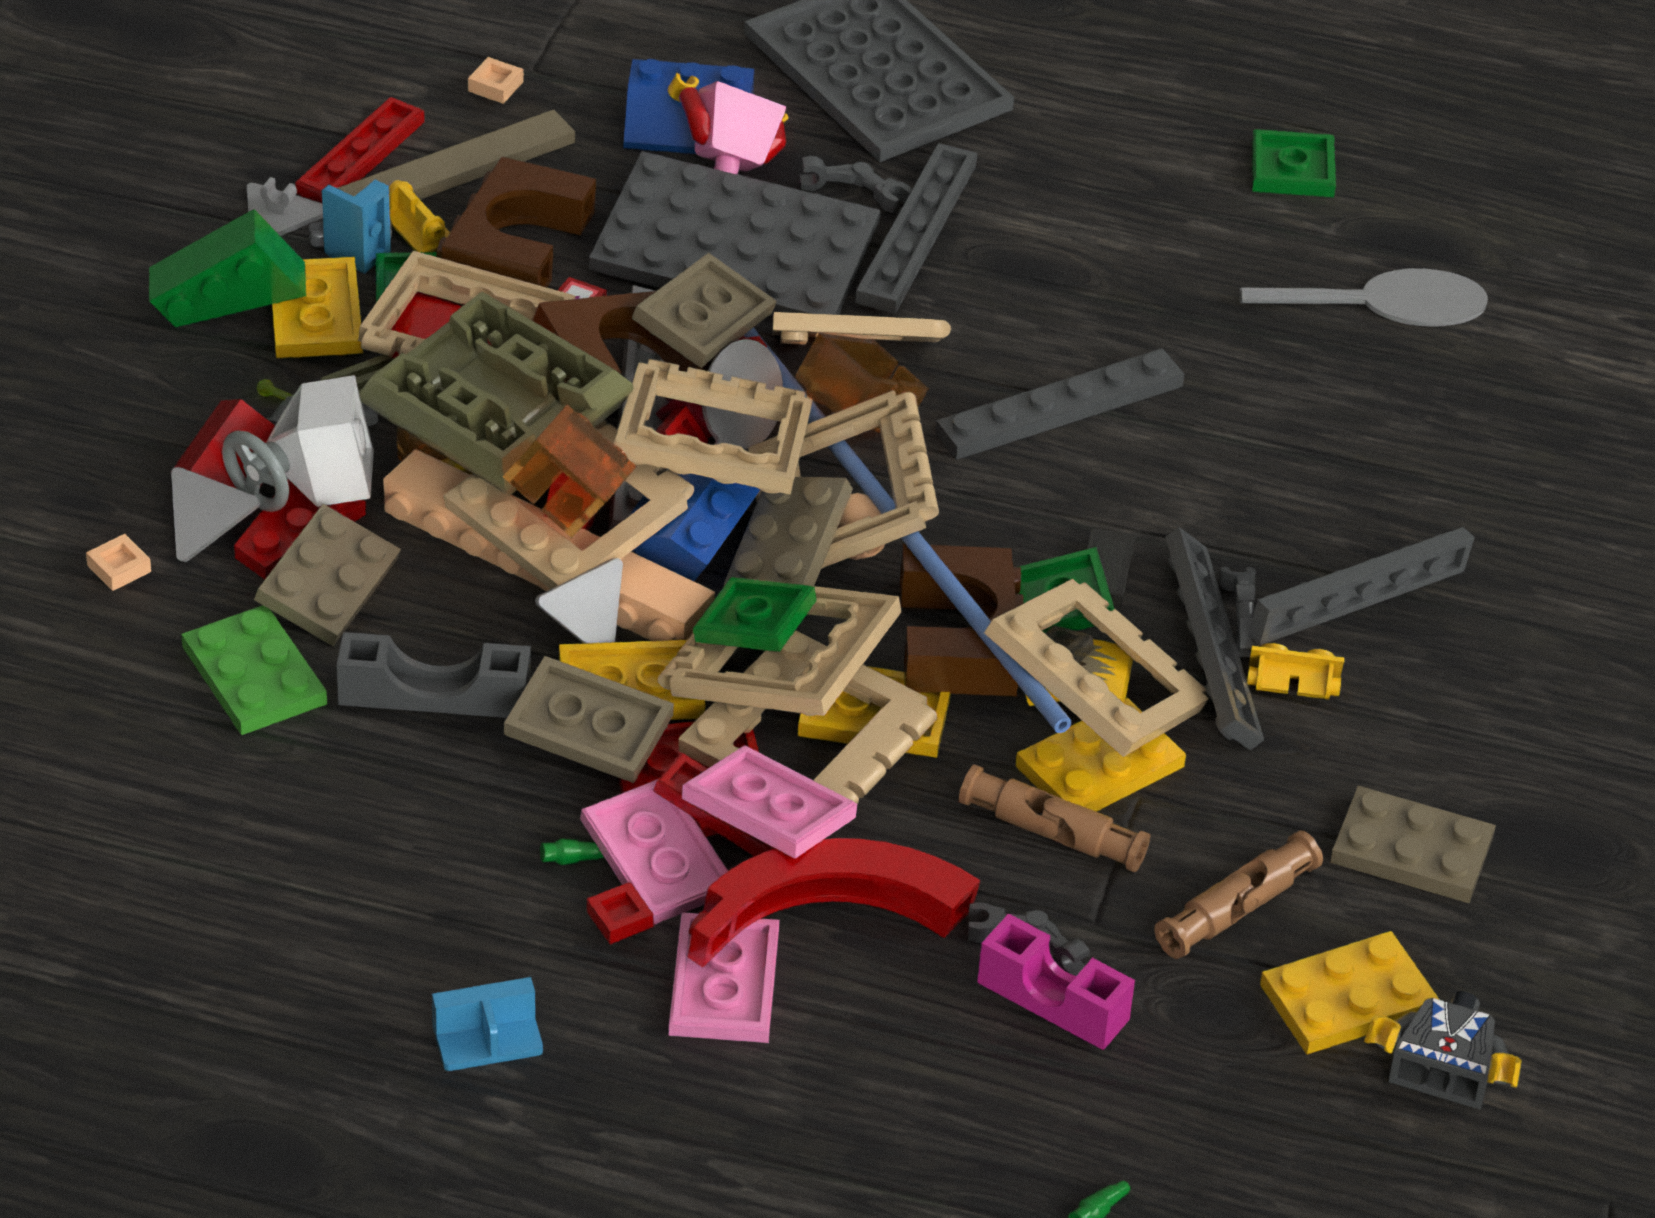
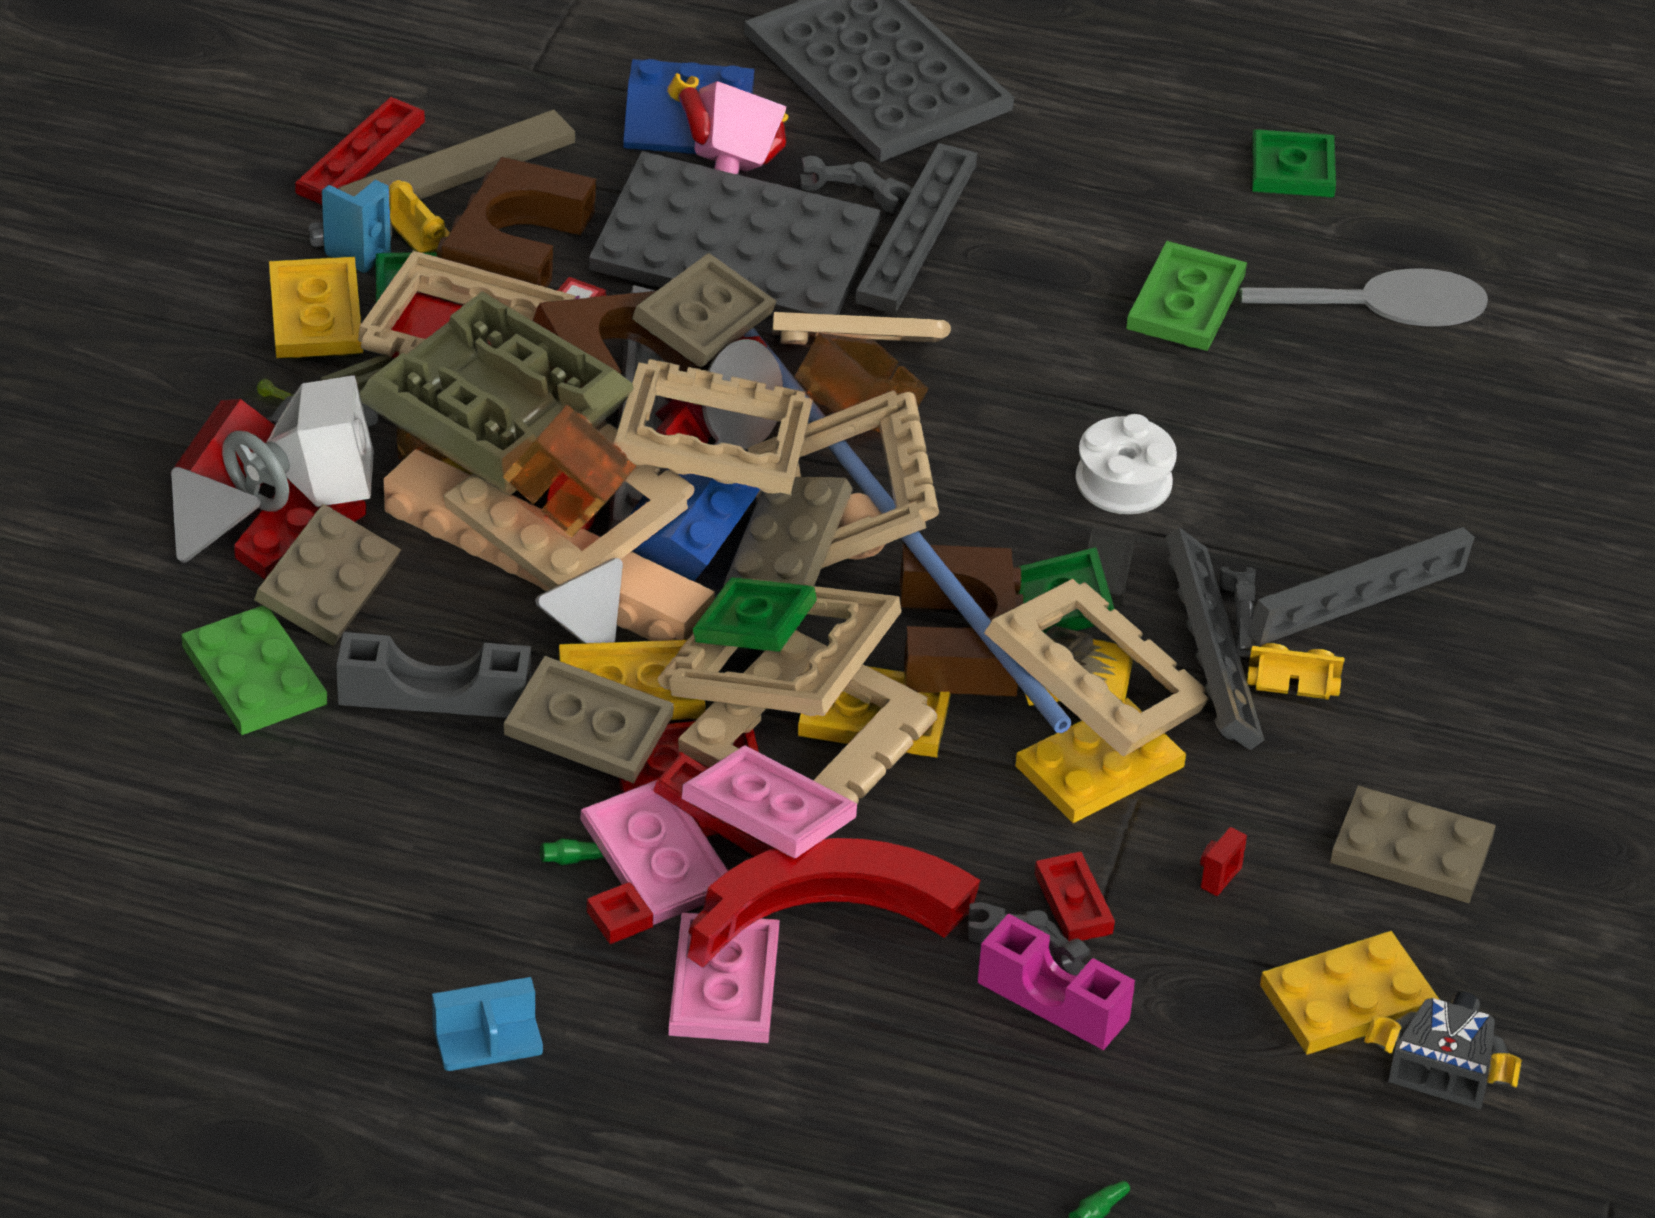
light nougat plate [86,534,151,591] -> none
green wedge [149,209,306,327] -> none
light grey piece [247,177,323,236] -> none
light nougat plate [468,57,524,104] -> none
dark grey plate [935,348,1184,460] -> none
medium nougat piece [959,764,1150,872] -> none
medium nougat piece [1154,830,1323,959] -> none
none -> red plate [1034,851,1115,941]
none -> white wheel [1075,414,1177,514]
none -> bright green plate [1126,241,1247,351]
none -> red plate [1200,827,1247,896]

